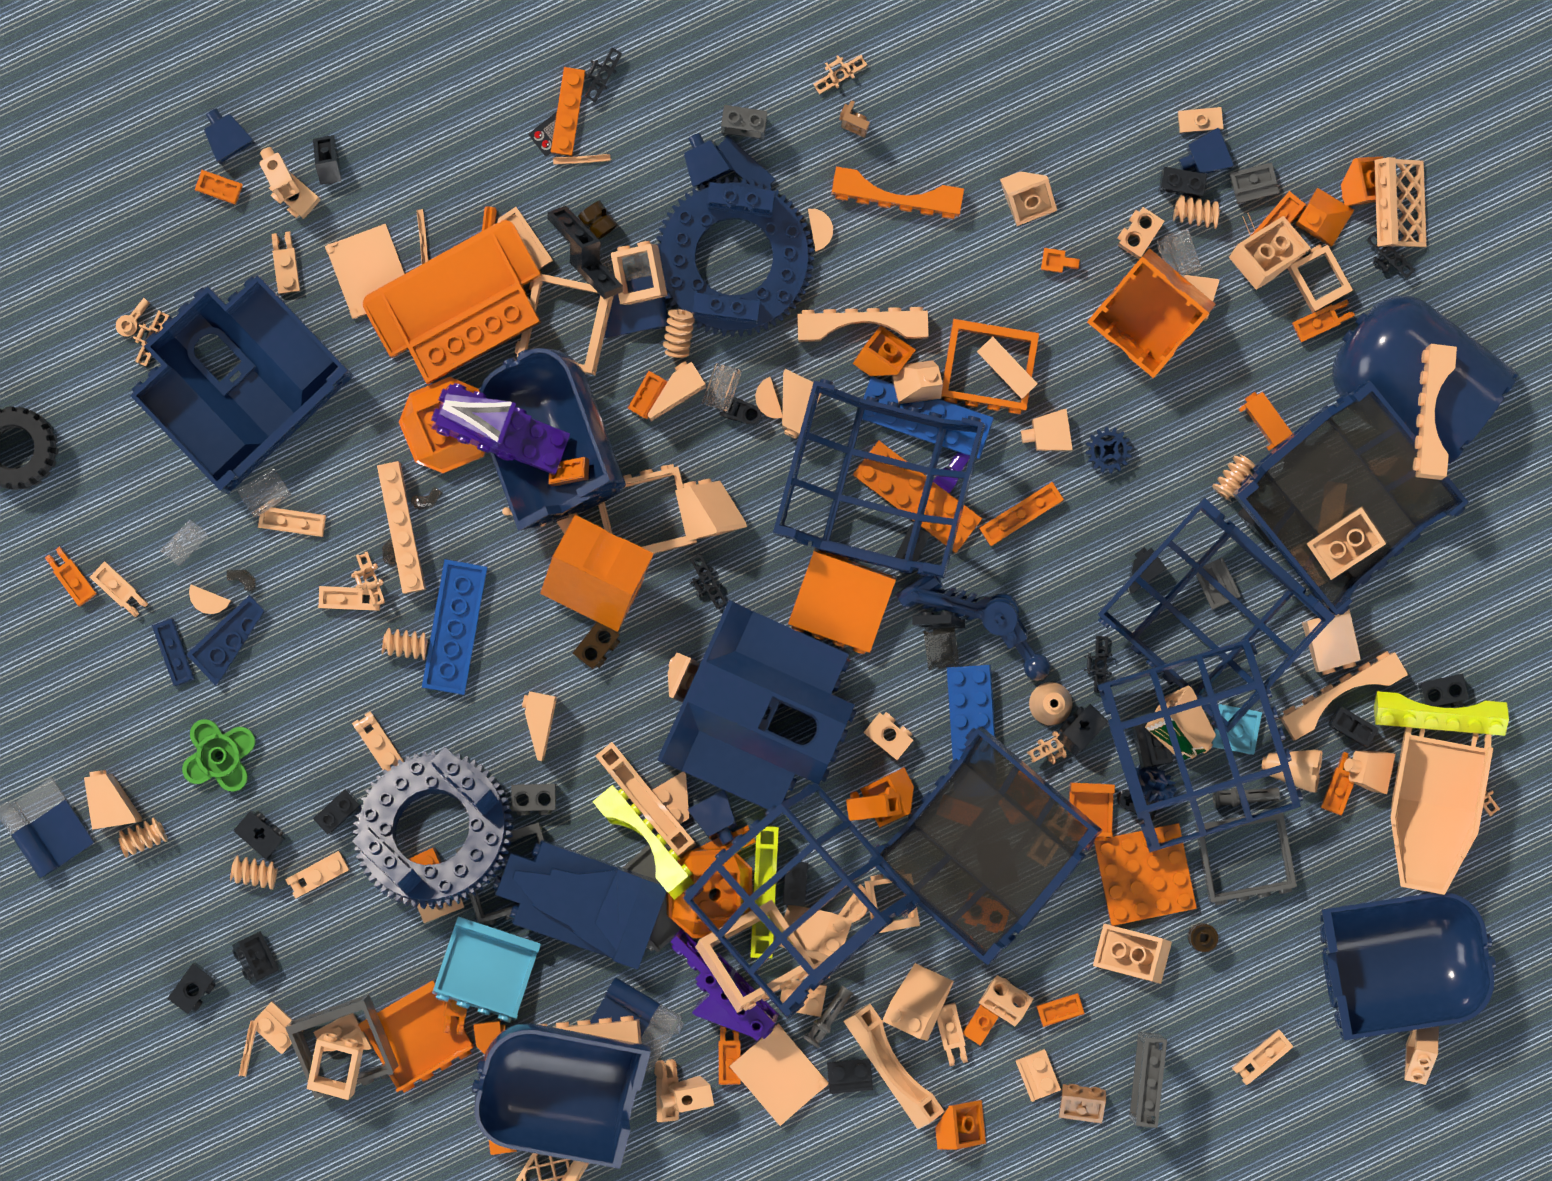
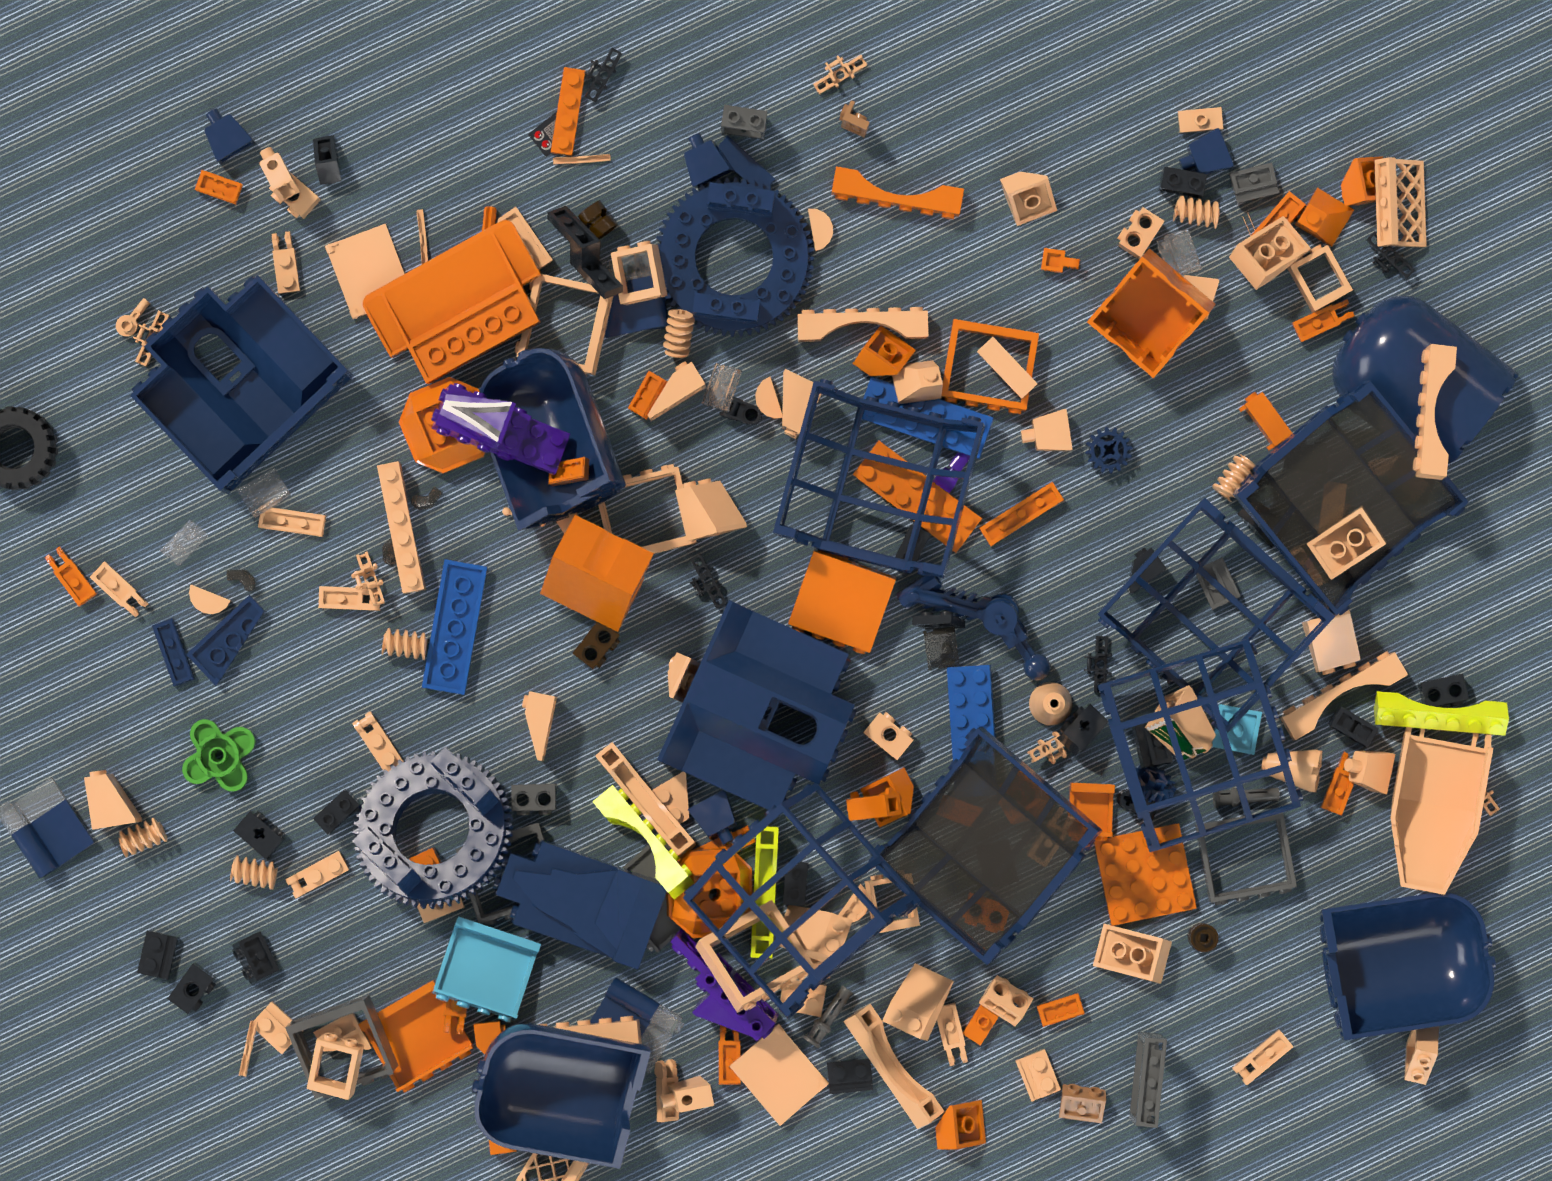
none -> black plate [137,930,179,980]

